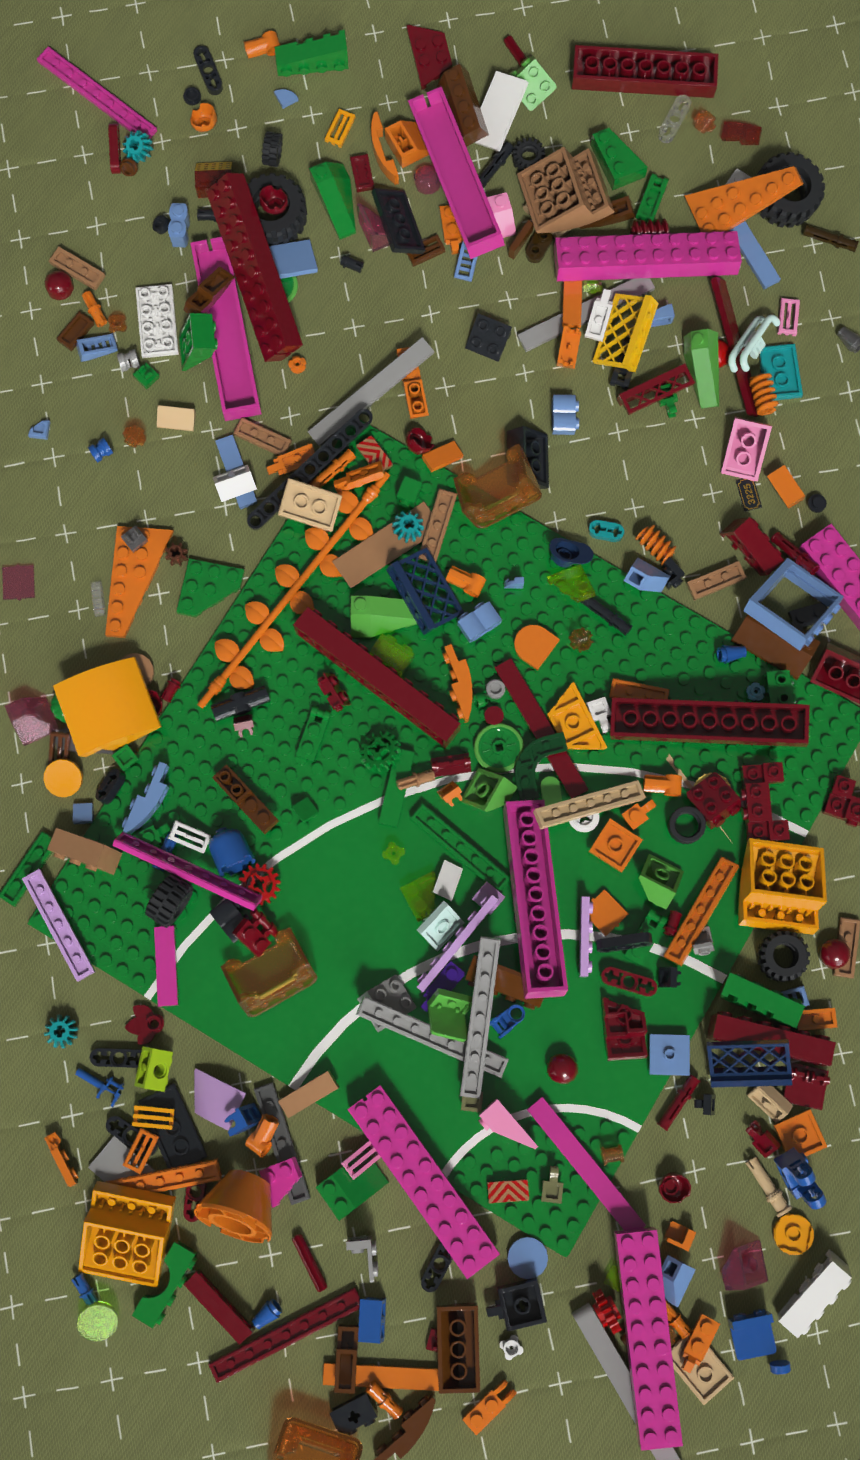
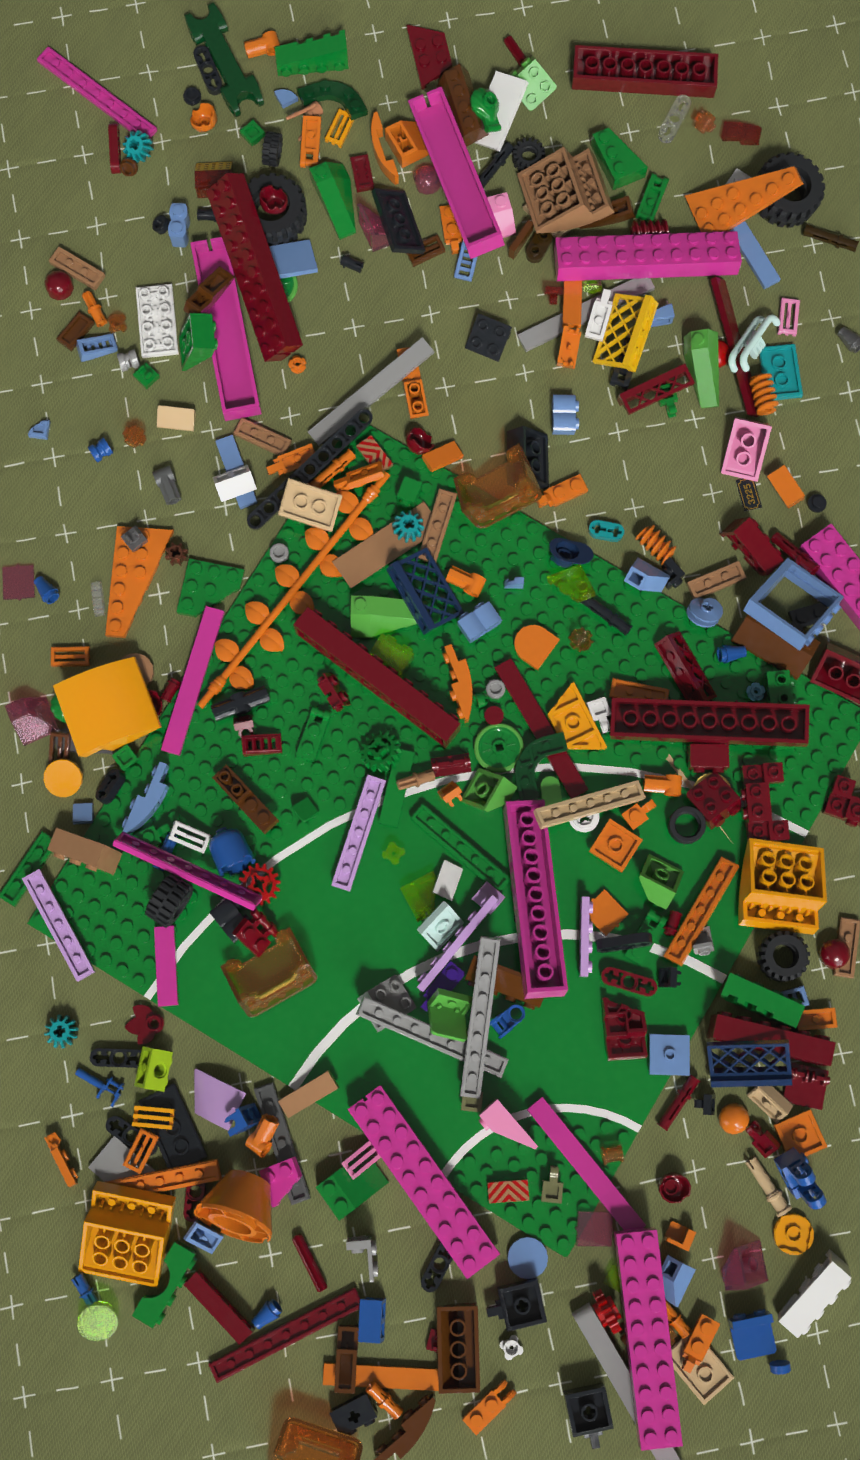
dark red hair [547,1053,578,1084] -> none
none -> blue cone [34,576,60,604]
none -> orange tile [51,646,90,667]
none -> dark grey piece [152,465,182,505]
none -> dark pink tile [161,606,225,756]
none -> medium blue slope [183,1219,223,1254]
none -> dark green piece [184,2,264,117]
none -> green tile [240,120,265,146]
none -> dark red slope [241,734,283,757]
none -> light grey tile [270,543,289,563]
none -> nougat plant [286,101,323,141]
none -> dark green plate [297,80,368,121]
none -> orange plate [300,115,322,168]
none -> lavender plate [331,775,386,892]
none -> green animal [470,87,501,133]
none -> orange hinge [536,474,588,508]
none -> clear red tile [544,286,564,305]
none -> black hinge [563,1382,614,1449]
none -> clear pink piece [575,1211,614,1247]
none -> dark red fence [654,631,717,701]
none -> medium blue piece [686,598,723,627]
none -> dark red brick [687,744,729,773]
none -> orange hair [718,1103,750,1134]

